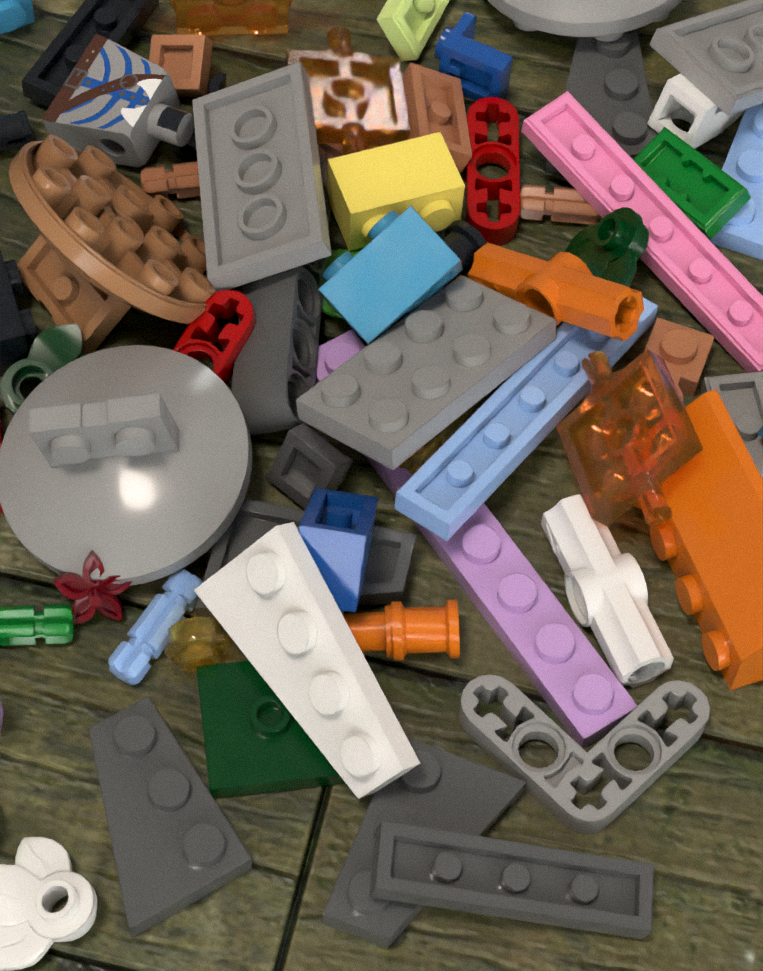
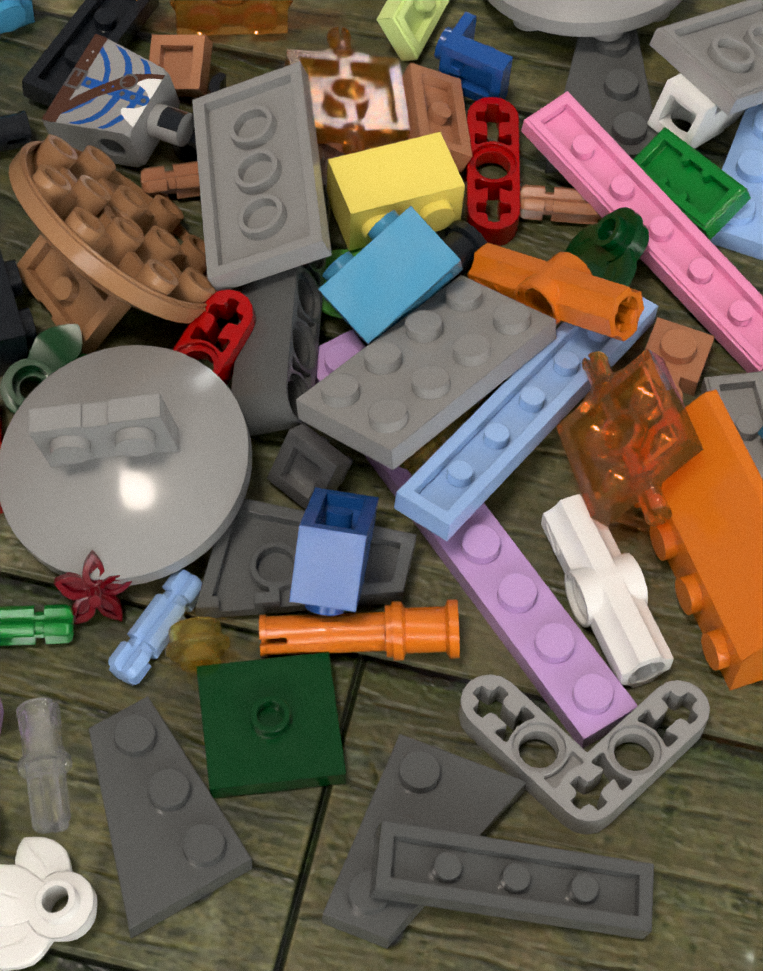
white wing [194,522,421,799] -> none
none -> clear axle [16,697,73,834]

